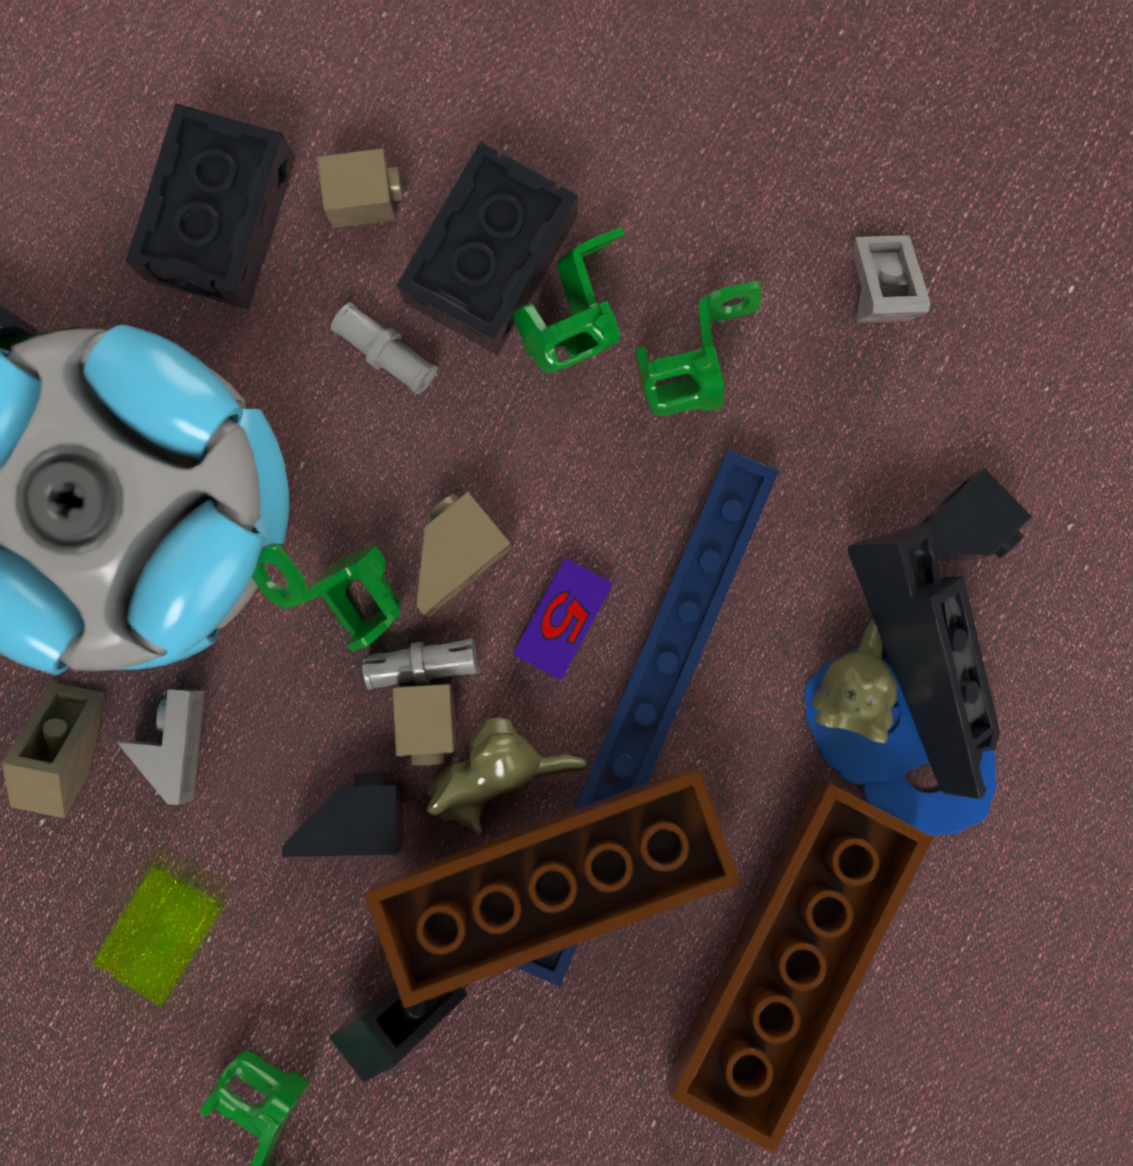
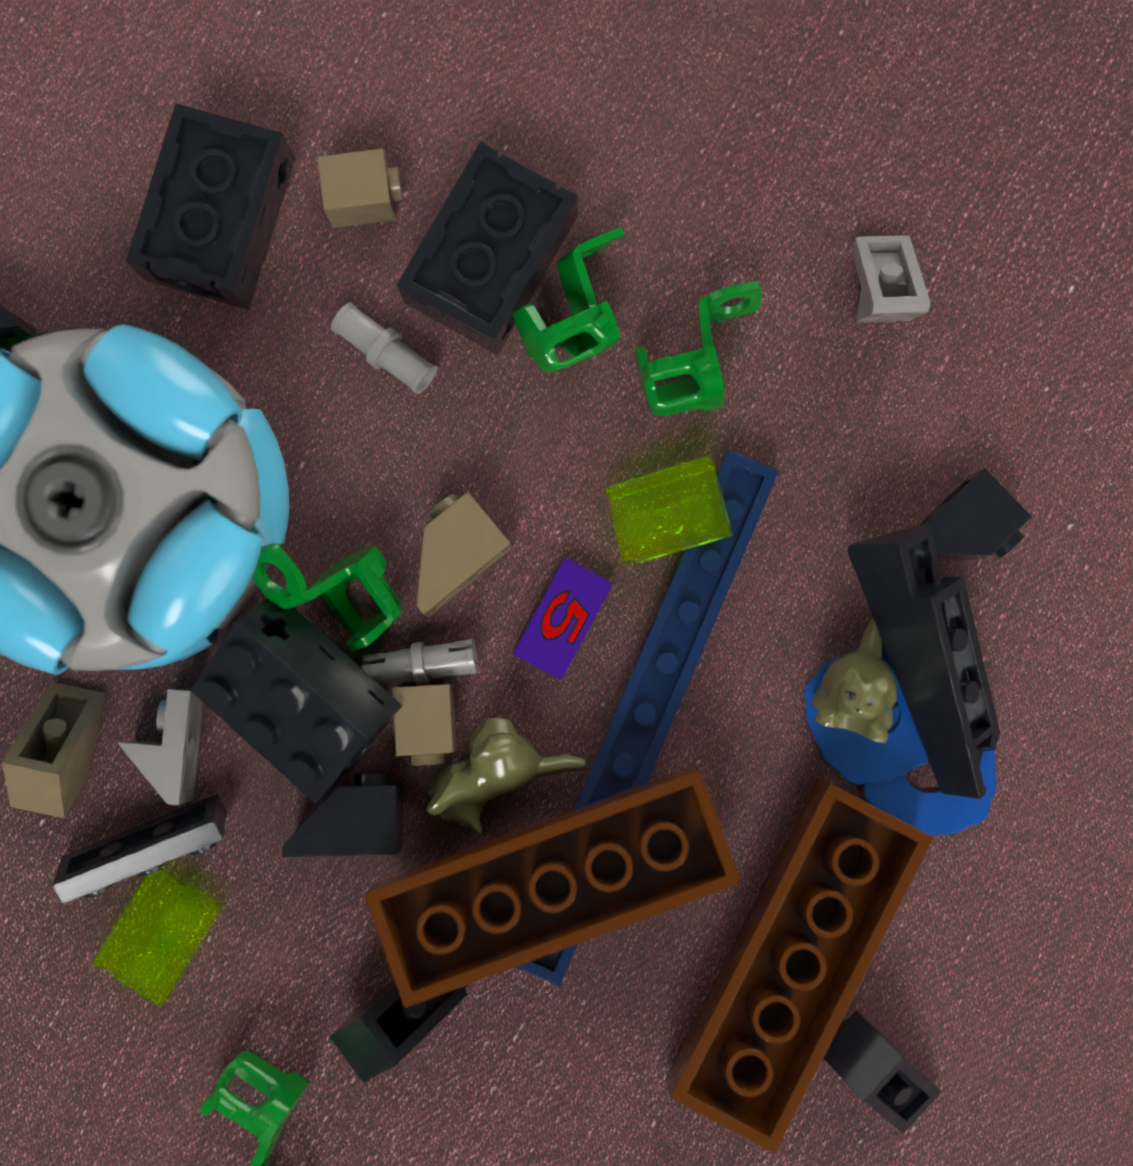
none -> black plate [52,794,227,904]
none -> black piece [190,598,403,804]
none -> clear neon green plate [605,455,733,566]
none -> black slope [823,1010,942,1133]

